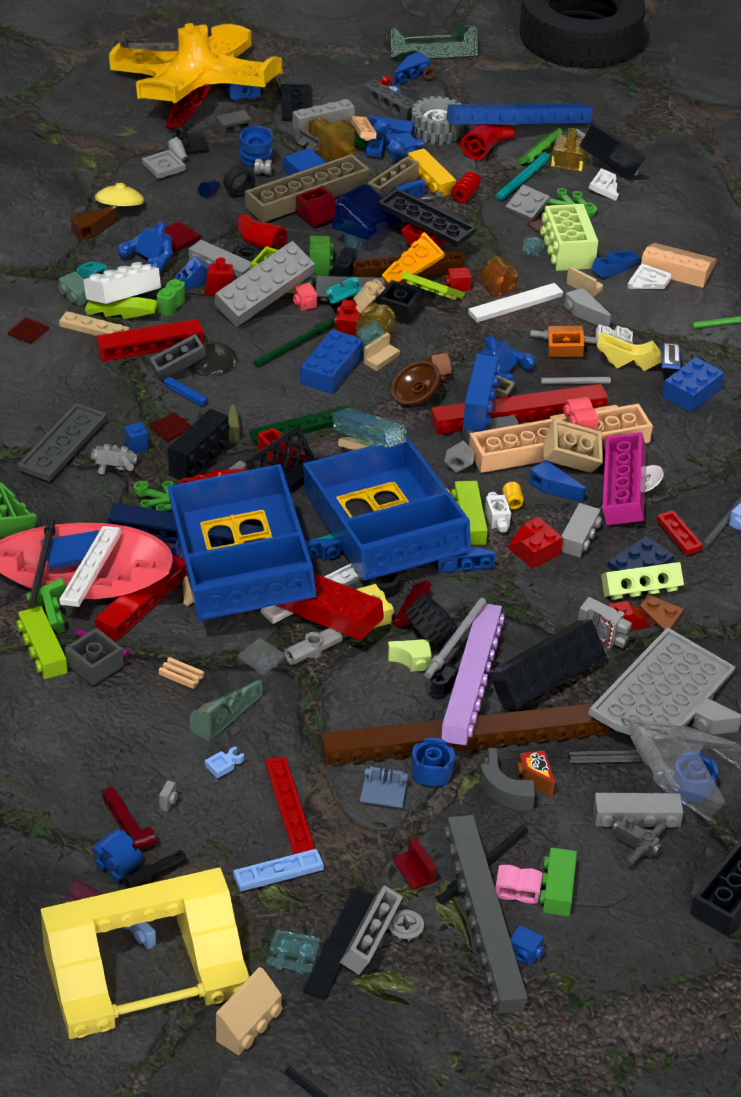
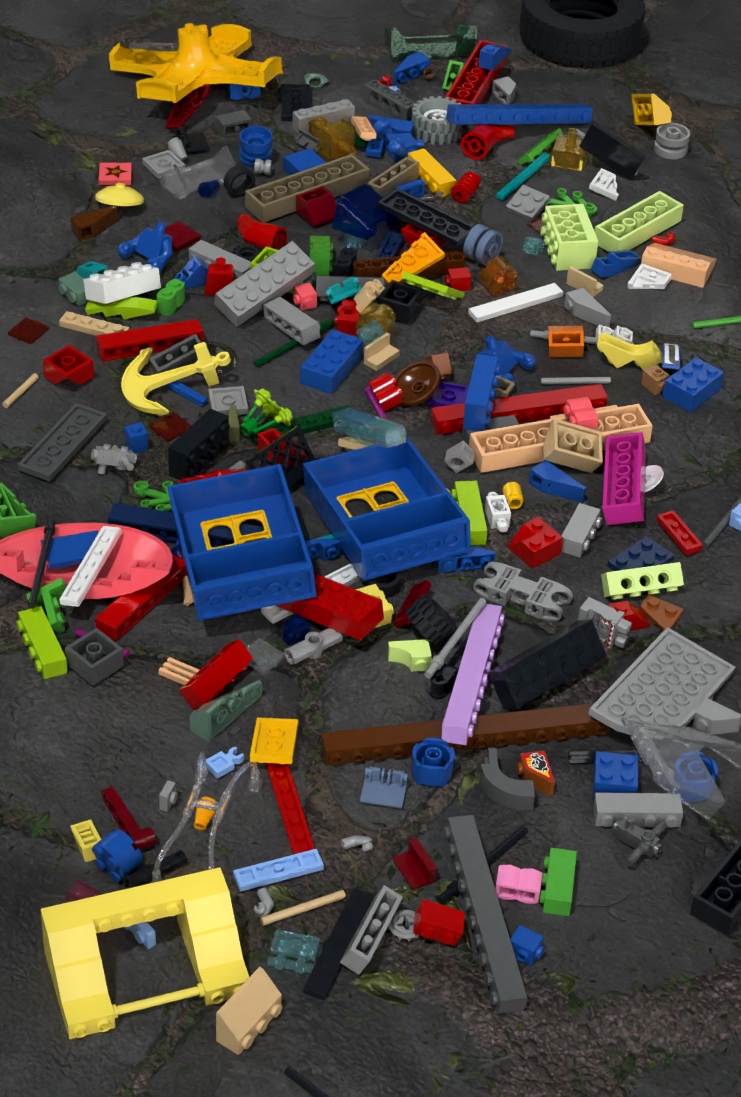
none -> tan bar [2,373,39,408]
none -> red slope [43,344,94,384]
none -> light yellow slope [70,820,101,862]
none -> coral tile [99,163,132,185]
none -> light yellow piece [121,342,231,416]
none -> clear bar [152,751,262,883]
none -> clear windscreen [159,145,236,199]
none -> red brick [179,639,253,709]
none -> light orange cone [193,797,217,830]
none -> light grey plate [208,386,248,416]
none -> plant [239,388,293,437]
none -> yellow plate [250,717,298,764]
none -> light grey arm [254,888,274,917]
none -> tan bar [260,890,346,926]
none -> light grey brick [263,297,320,345]
none -> clear blue brick [282,614,311,647]
none -> sand green piece [304,73,329,89]
none -> light grey arm [341,835,374,852]
none -> magenta bar [364,386,389,424]
none -> red brick [369,372,404,412]
none -> dark blue plate [375,231,404,258]
none -> red brick [413,899,465,946]
none -> dark purple tile [429,381,469,408]
none -> bright green slope [442,60,465,91]
none -> red brick [444,40,508,104]
none -> sand blue wheel [463,224,503,266]
none -> light grey piece [473,562,573,622]
none -> blue slope [479,44,512,71]
none -> light grey slope [492,76,517,104]
none -> blue brick [593,751,638,800]
none -> yellowish green brick [595,191,684,252]
none -> yellow slope [631,94,672,125]
none -> medium nougat brick [641,365,670,395]
none -> red arm [652,232,676,245]
none -> light grey wheel [654,123,690,159]

